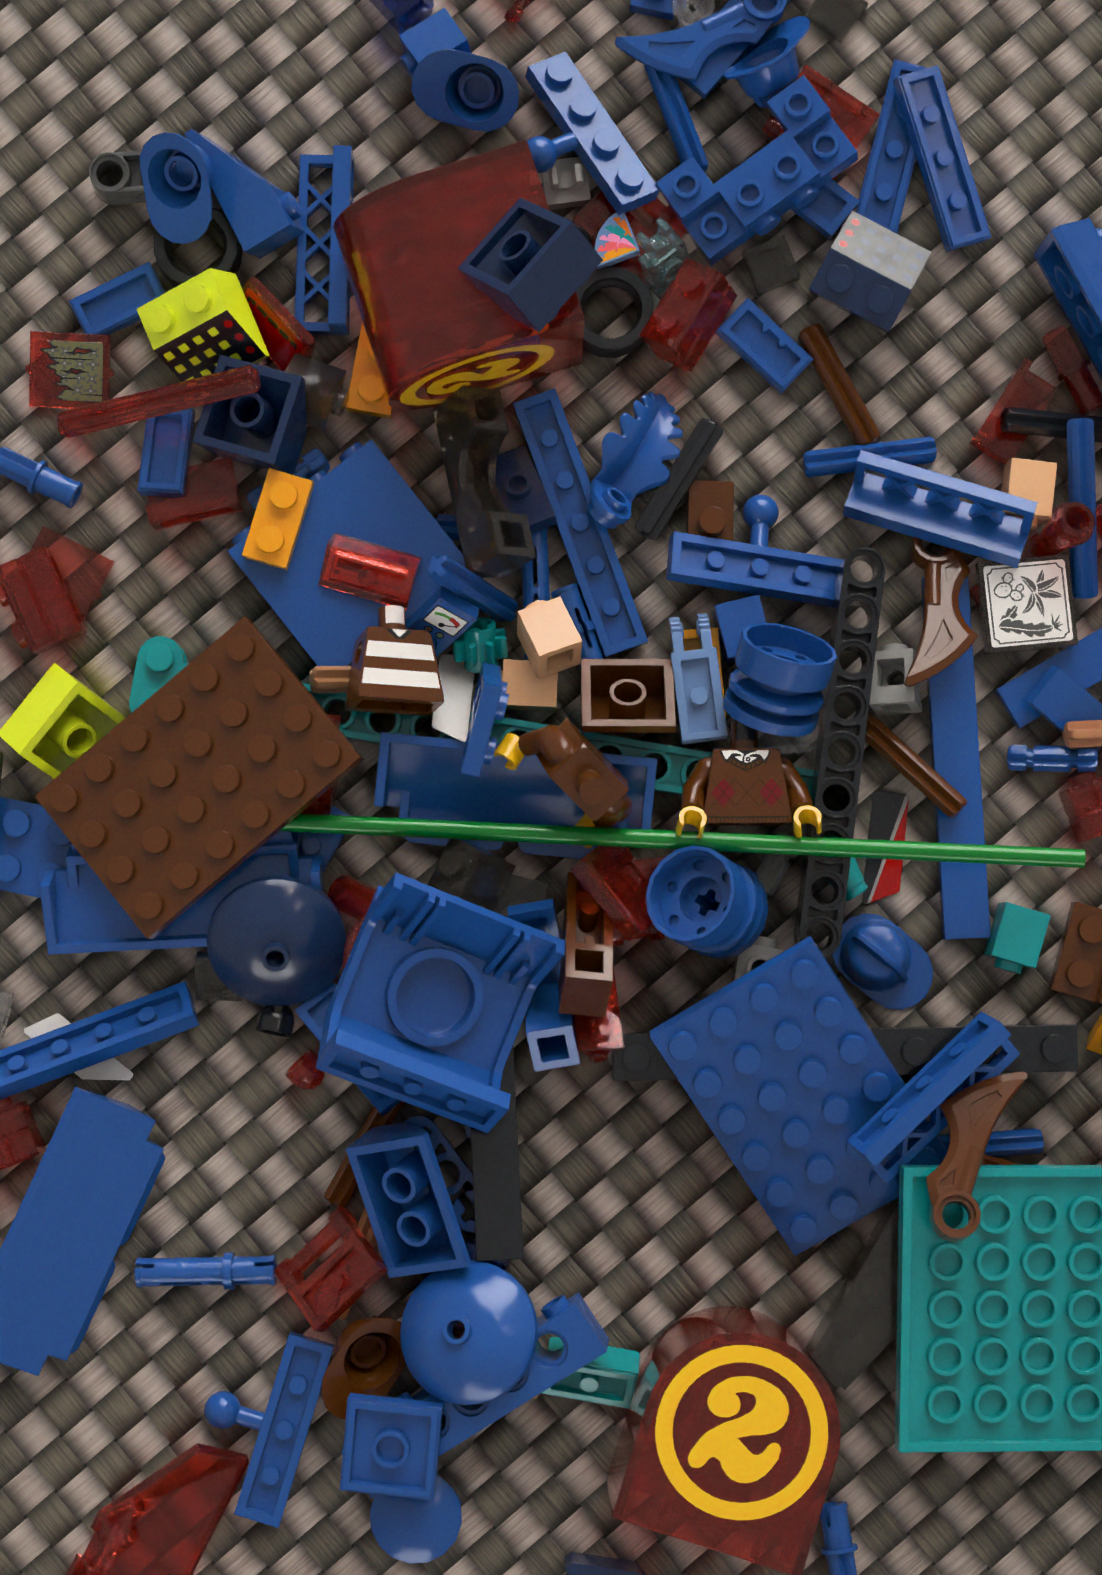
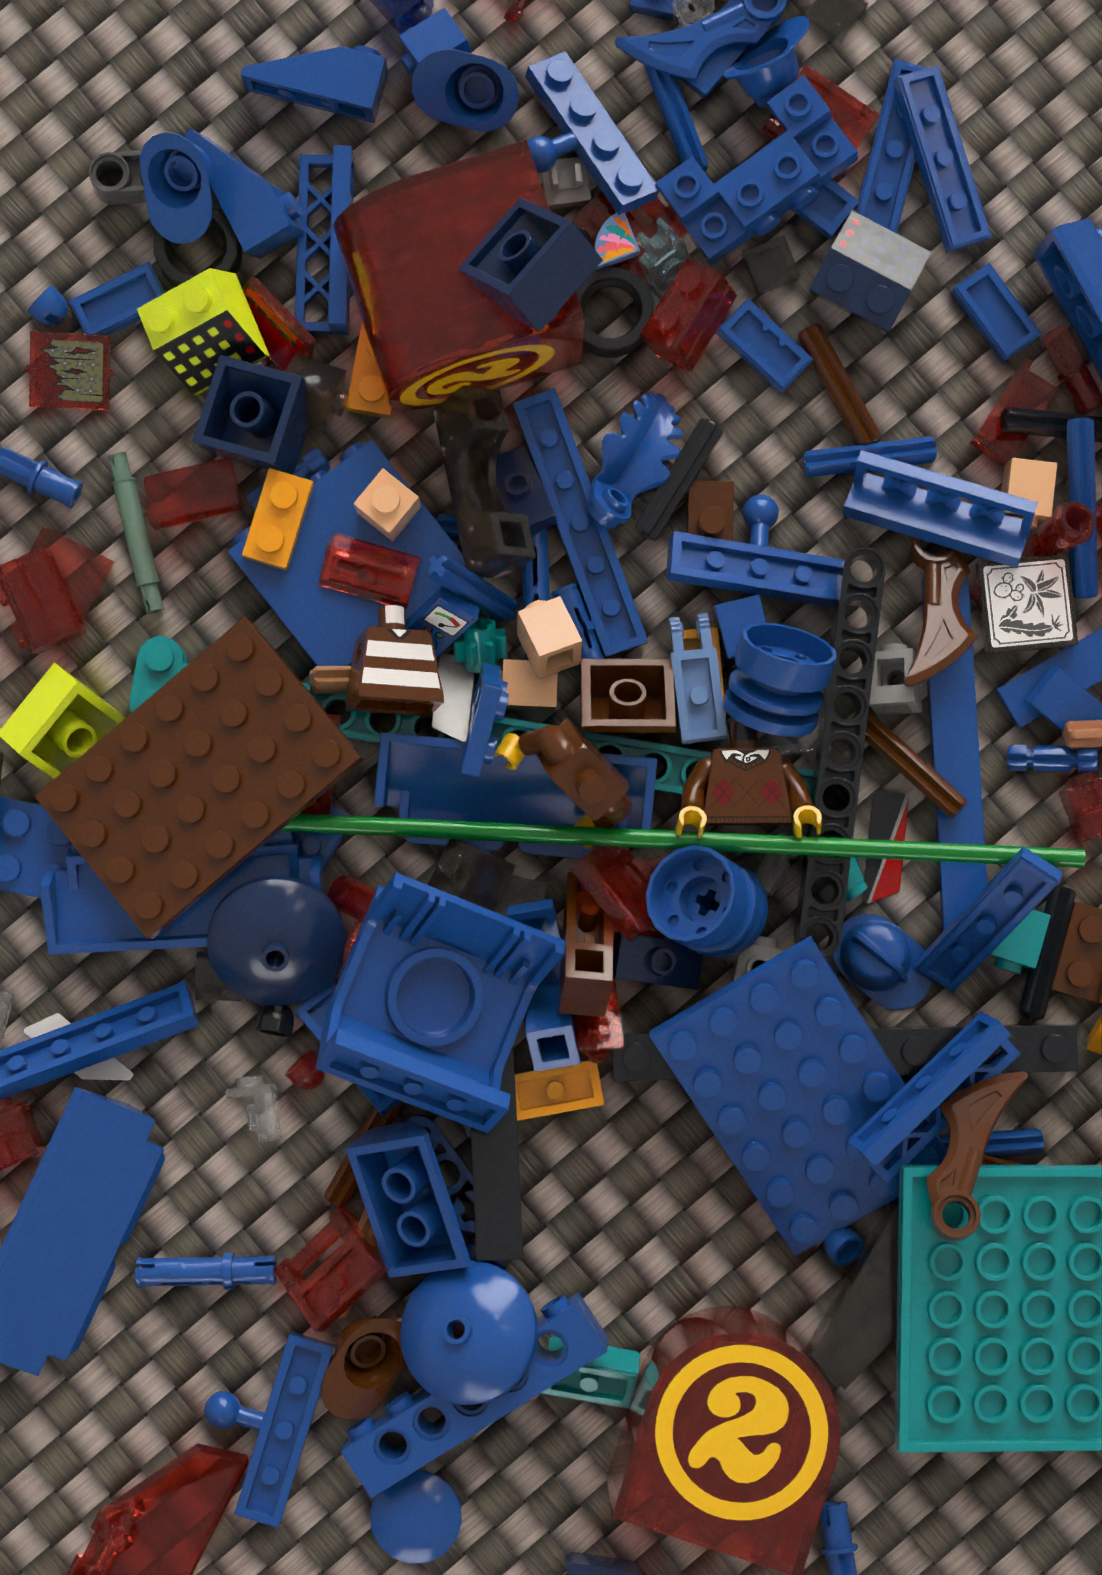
clear red axle [57,365,261,438] -> none
blue tile [137,404,195,499] -> none
blue plate [340,1393,443,1501] -> none
none -> blue hinge [27,286,68,326]
none -> sand green piece [108,452,165,614]
none -> clear bracket [225,1075,282,1142]
none -> blue slope [241,45,388,123]
none -> light nougat brick [353,468,421,542]
none -> light orange plate [515,1059,605,1121]
none -> dark blue plate [613,932,703,990]
none -> blue hinge [823,1226,864,1266]
none -> blue tile [915,846,1062,992]
none -> blue tile [951,263,1042,364]
none -> black axle [1019,885,1076,1019]

